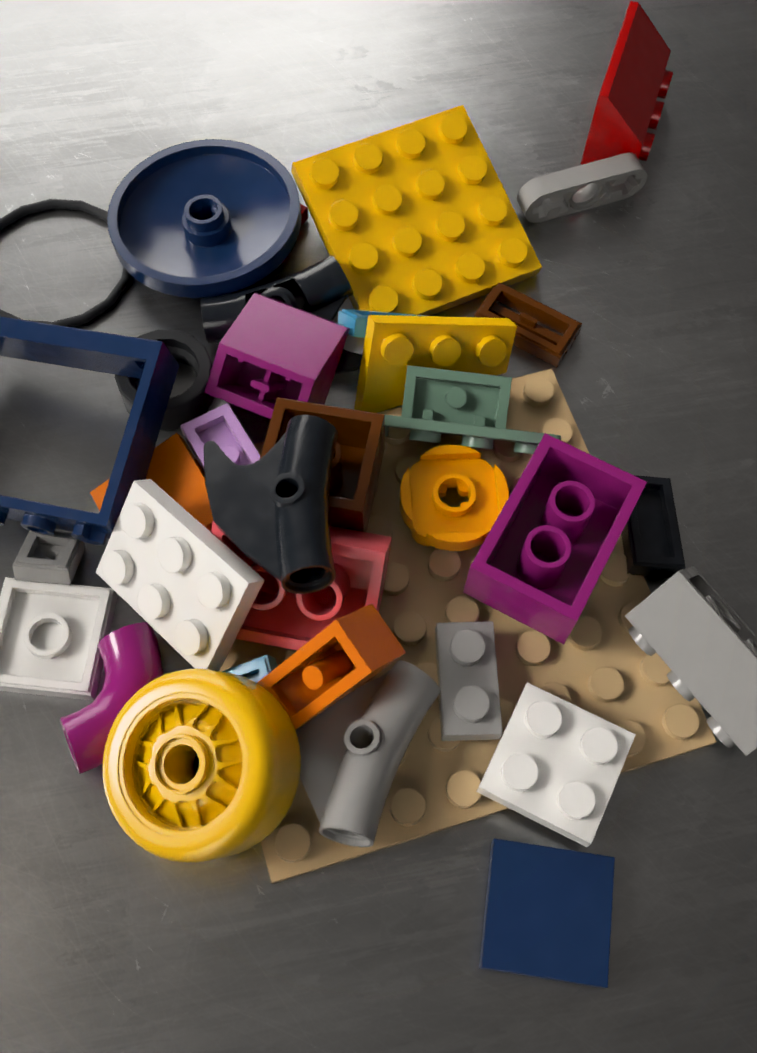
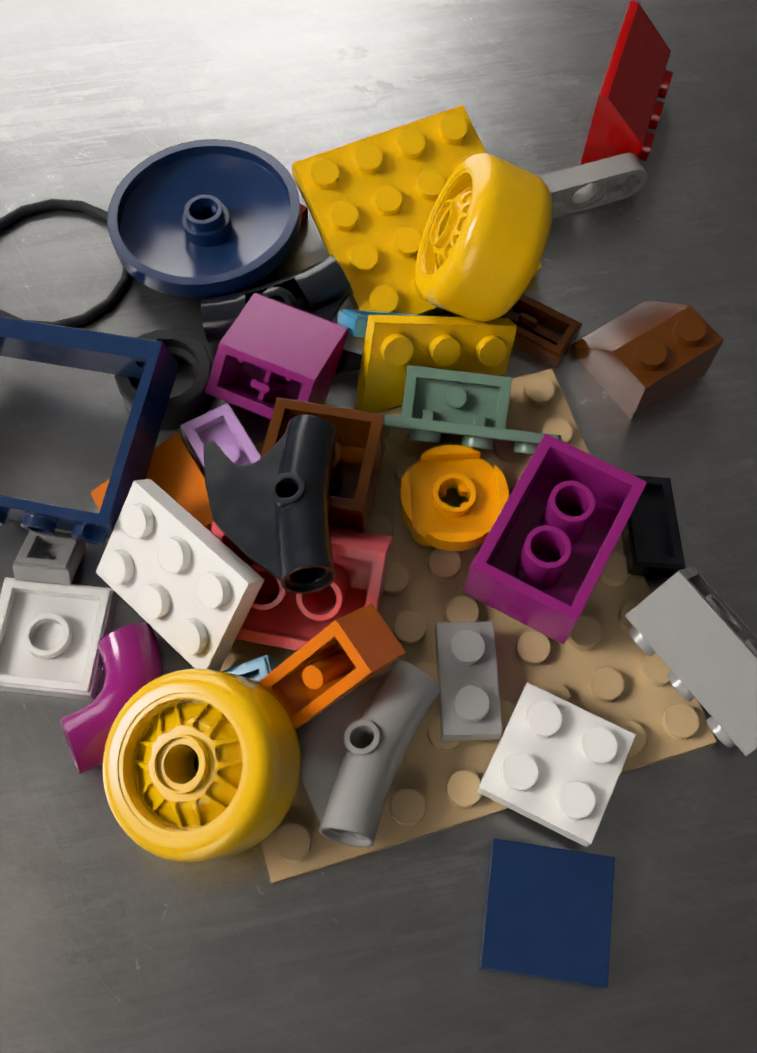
none -> yellow wheel [415,153,553,322]
none -> reddish brown slope [570,301,724,420]

